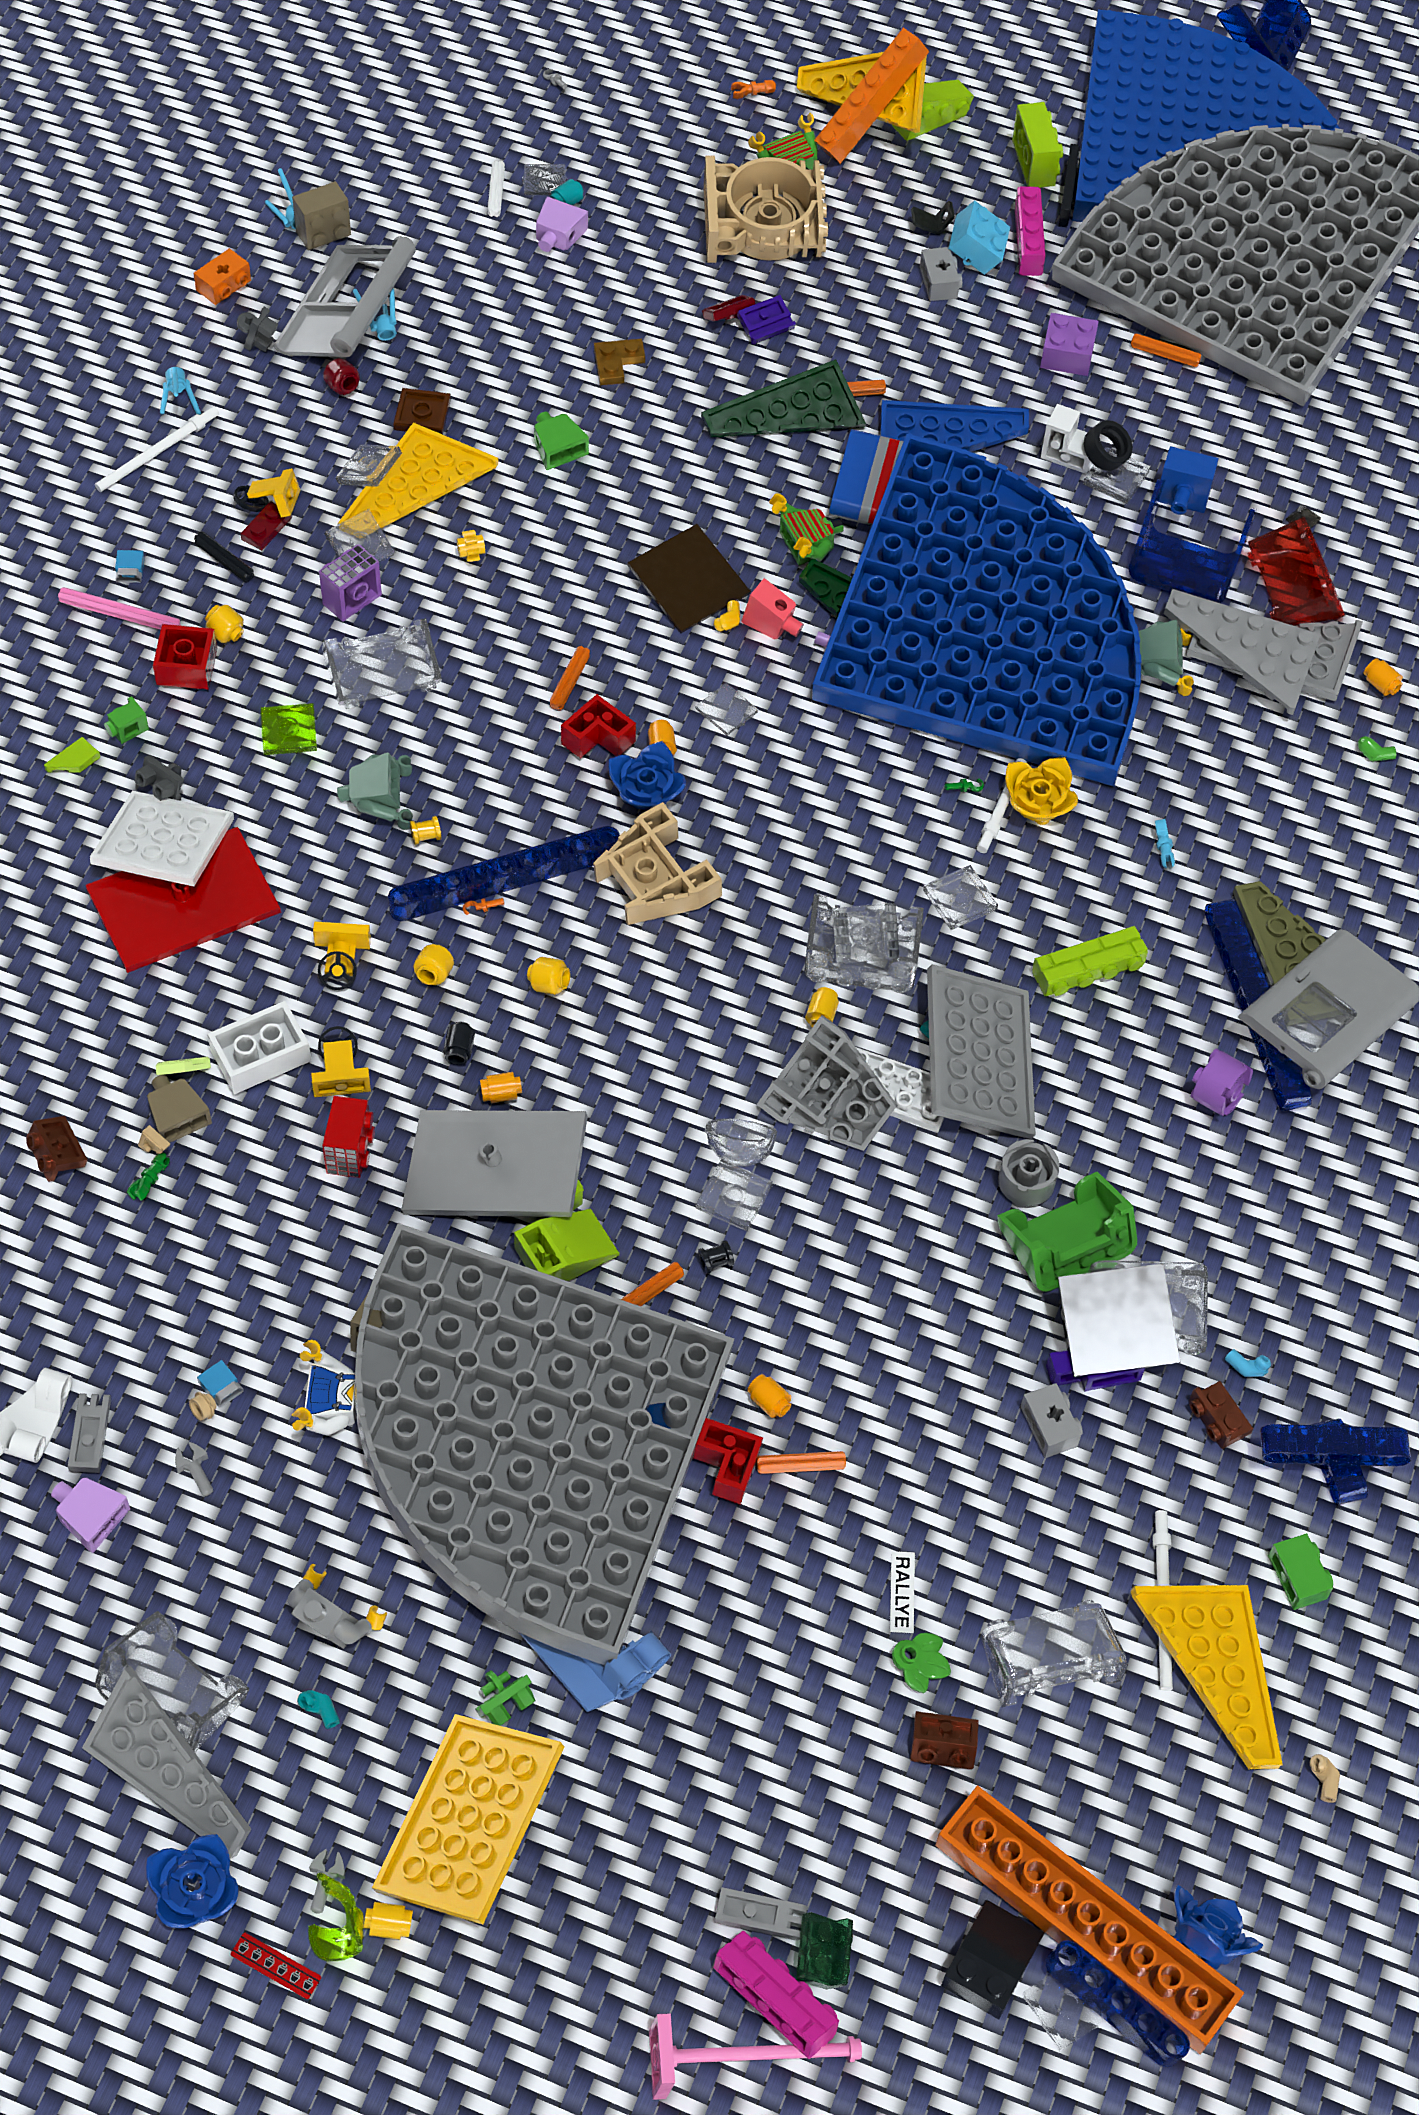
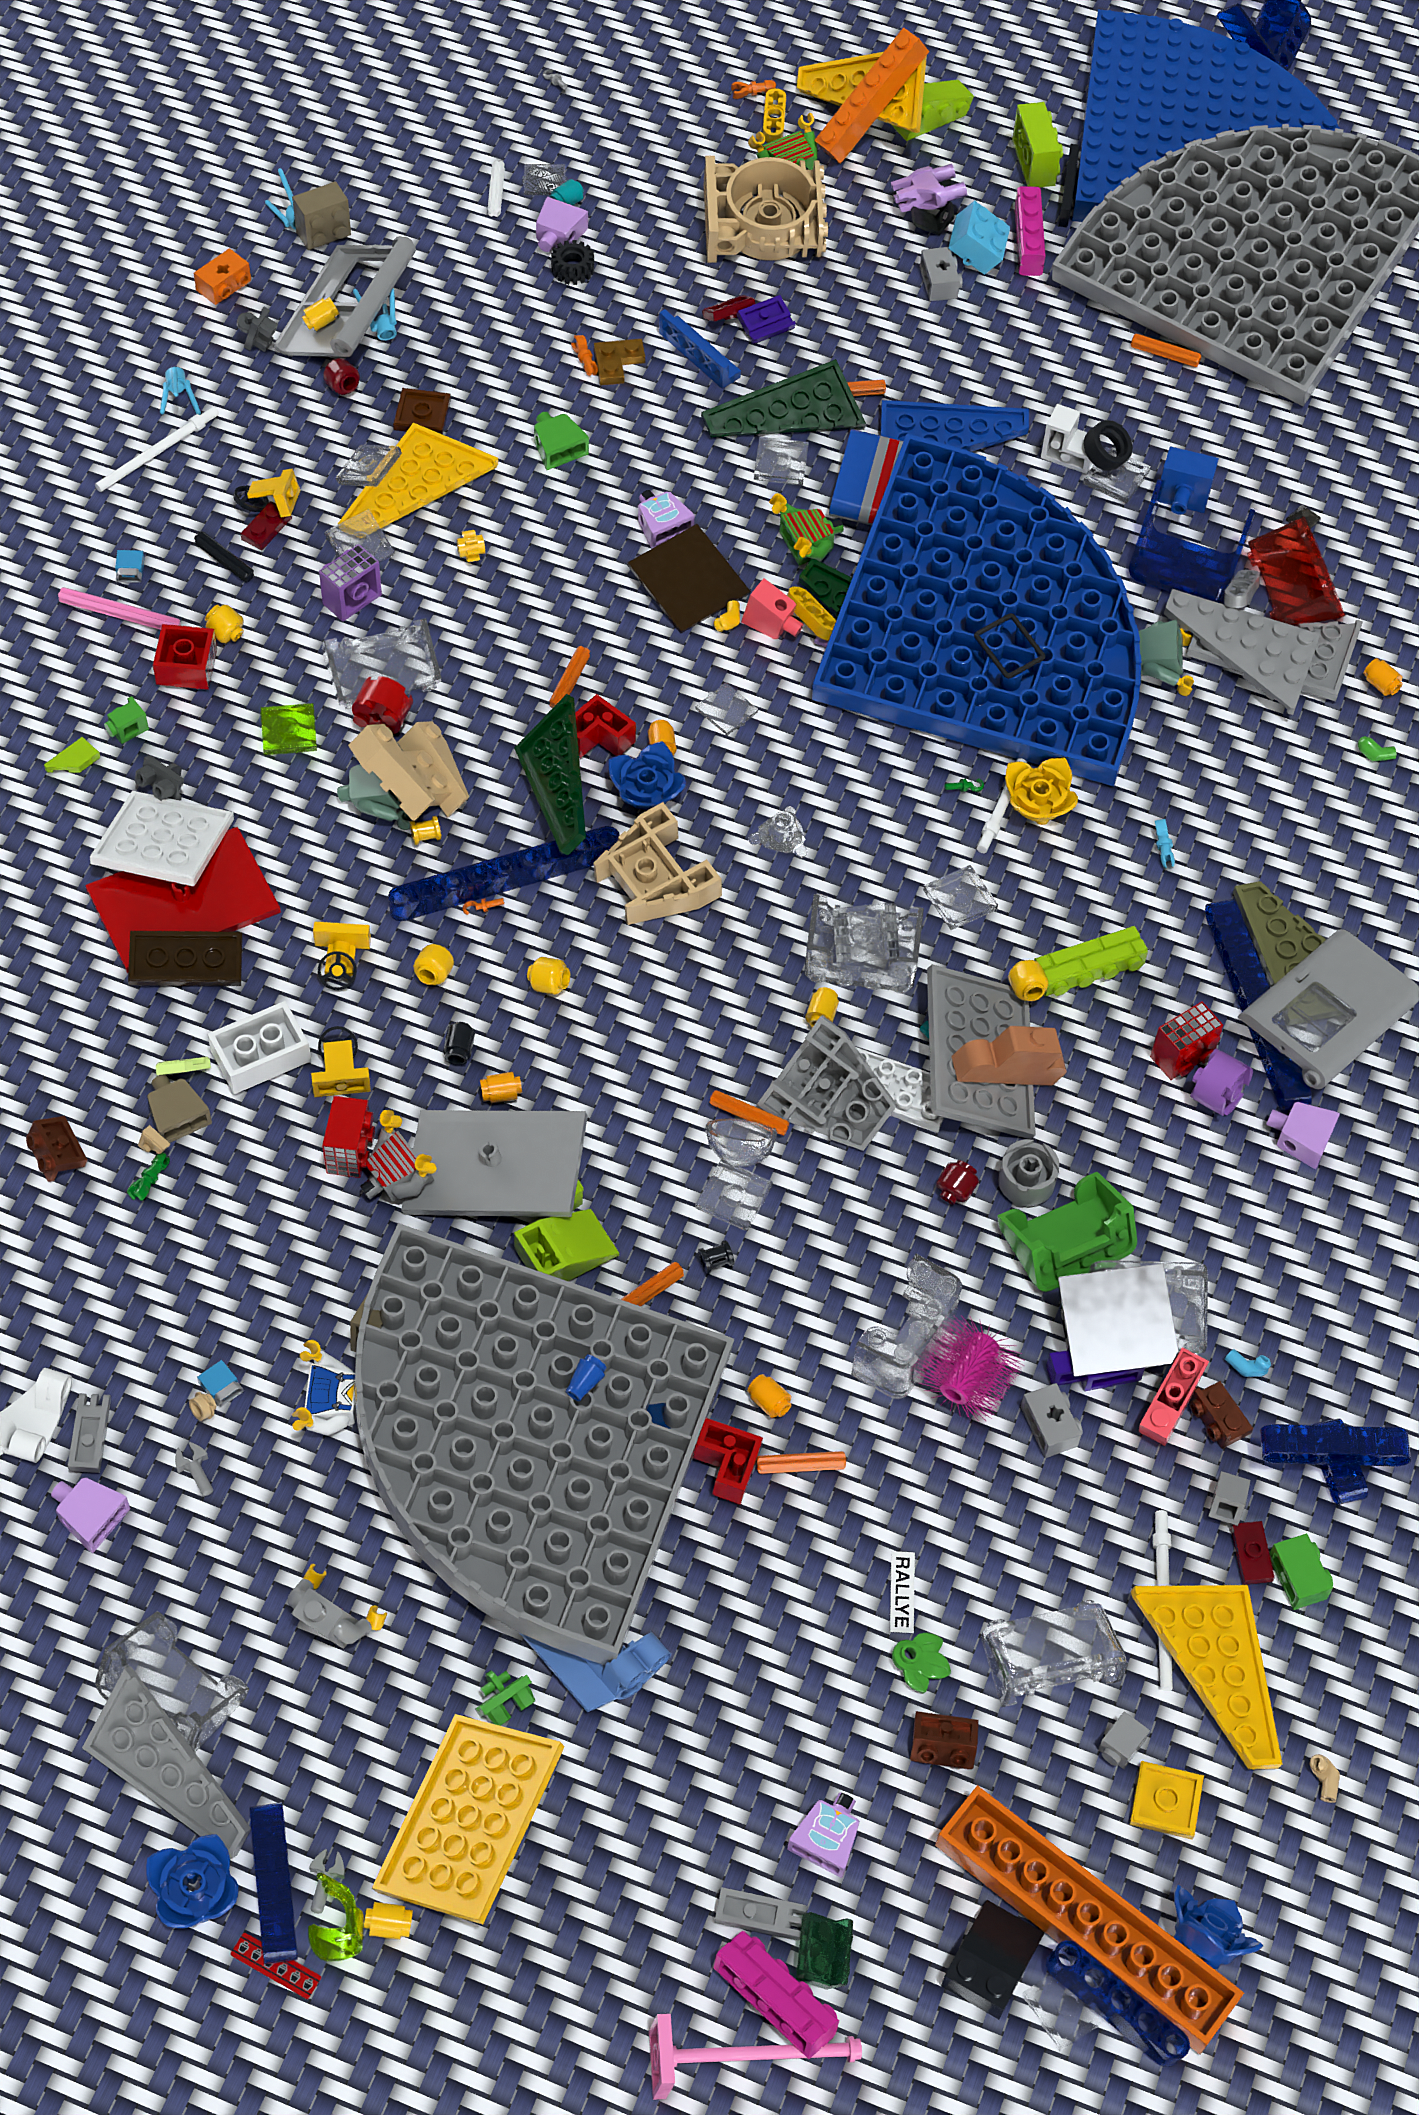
teal arm [297,1690,340,1729] -> none
medium lavender brick [1040,313,1099,376] -> none
none -> dark brown tile [128,931,243,986]
none -> clear blue beam [250,1802,298,1965]
none -> yellow brick [302,297,340,331]
none -> tan wedge [348,721,469,821]
none -> red brick [352,676,413,734]
none -> torso [360,1110,437,1201]
none -> dark green wing [514,694,586,855]
none -> black tyre [551,240,594,285]
none -> blue cone [565,1354,607,1401]
none -> orange piece [571,335,598,376]
none -> lavender torso [638,490,695,549]
none -> blue fence [659,309,741,389]
none -> orange axle [709,1090,790,1136]
none -> clear rock [748,806,807,858]
none -> clear tile [754,437,809,485]
none -> yellow beam [763,88,786,143]
none -> yellow beam [787,587,836,641]
none -> lavender torso [787,1792,860,1878]
none -> clear windscreen [851,1254,962,1399]
none -> lavender connector [891,163,967,212]
none -> dark pink piece [915,1315,1025,1421]
none -> dark red head [936,1160,979,1205]
none -> nougat brick [951,1026,1067,1086]
none -> black piece [974,613,1045,679]
none -> yellow head [1008,960,1049,1001]
none -> light grey brick [1098,1711,1150,1769]
none -> yellow tile [1129,1761,1204,1840]
none -> coral slope [1139,1347,1209,1446]
none -> red brick [1150,1001,1223,1080]
none -> light grey brick [1208,1471,1251,1526]
none -> light grey beam [1224,570,1260,608]
none -> dark red plate [1231,1521,1275,1585]
none -> lavender torso [1266,1102,1340,1169]

